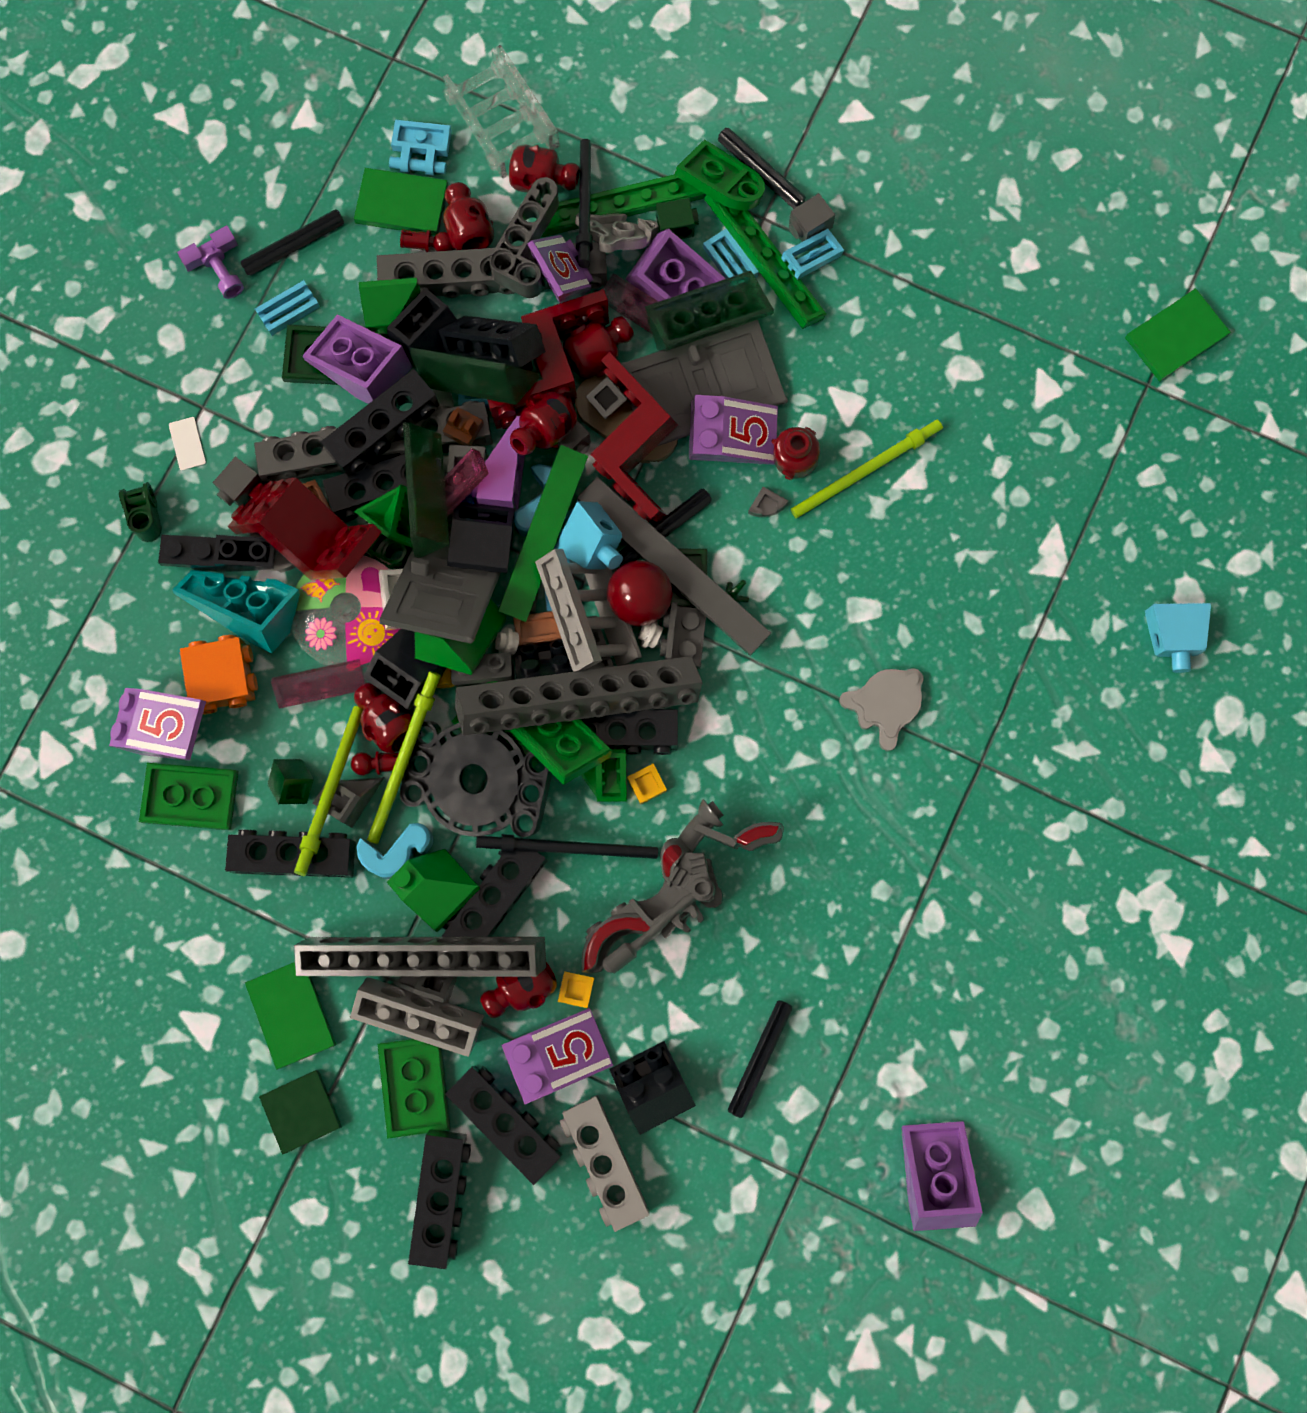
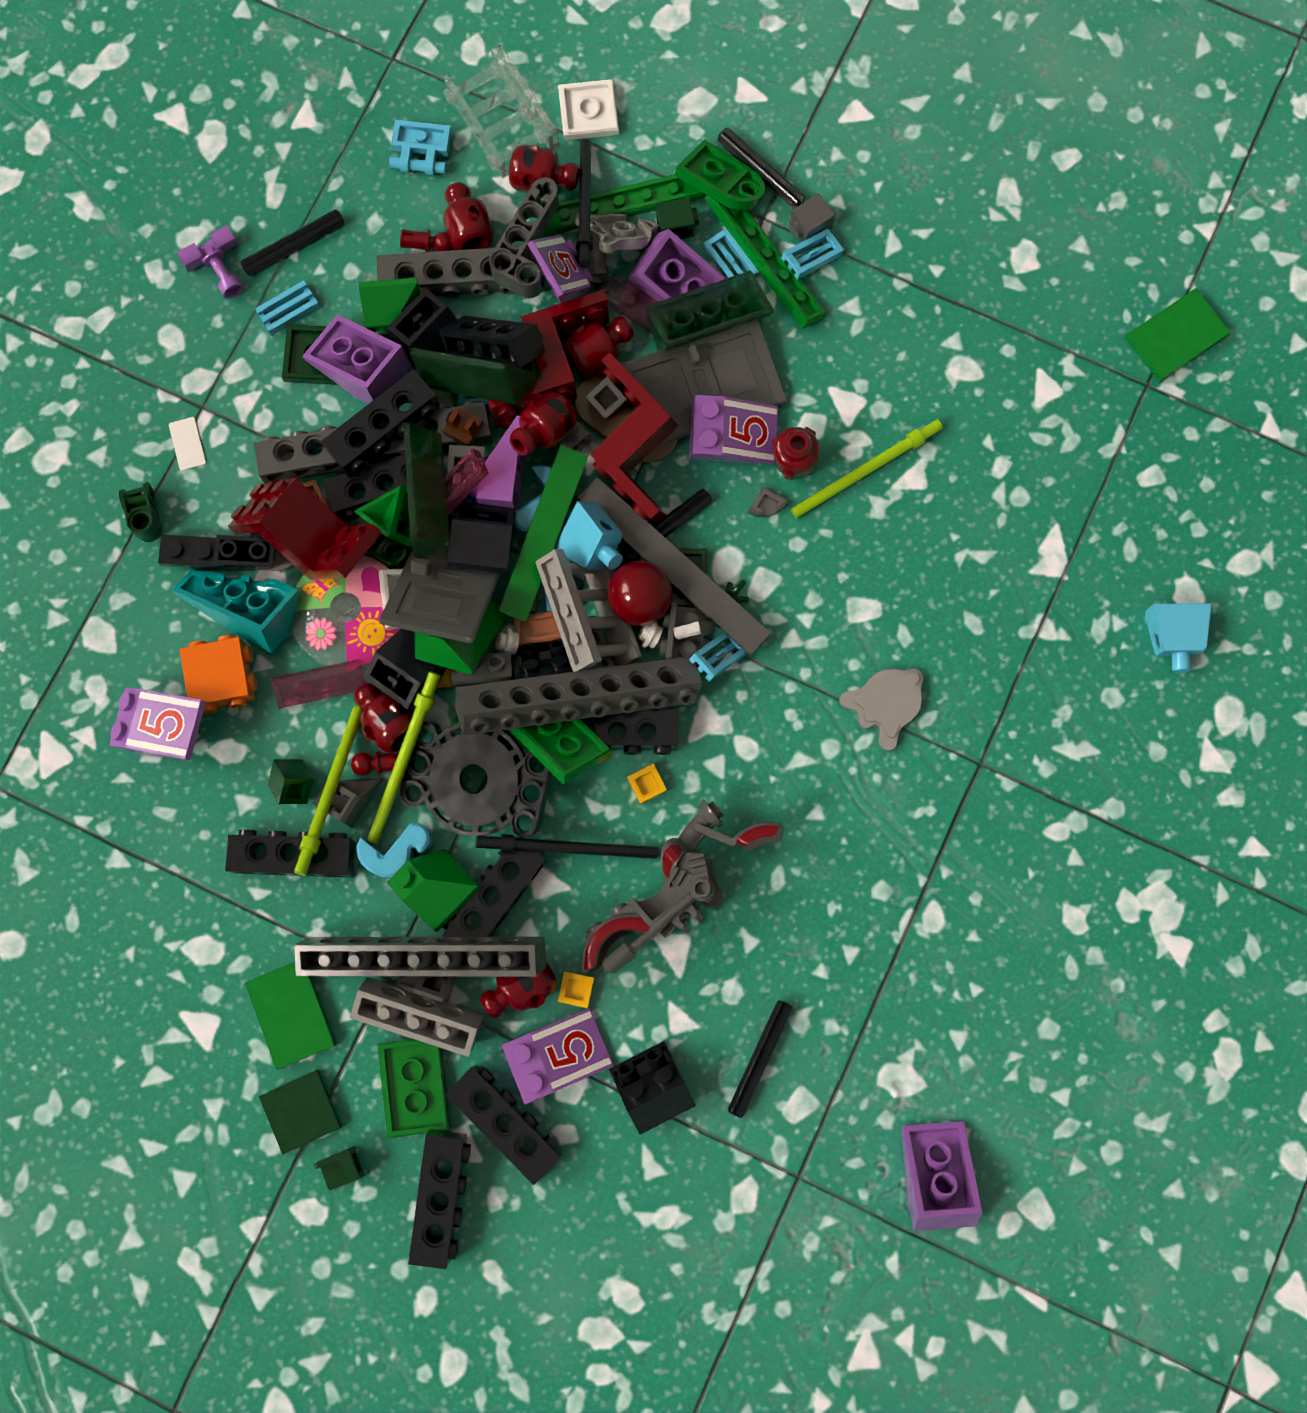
green tile [139,763,239,830] -> none
dark grey brick [212,456,264,506] -> none
green tile [354,168,448,236] -> none
light grey brick [560,1095,650,1232] -> none
green slope [581,749,627,802] -> none
none -> dark green panel [313,1146,365,1190]
none -> white tile [558,79,619,141]
none -> tile [673,621,715,639]
none -> medium azure tile [689,633,747,682]

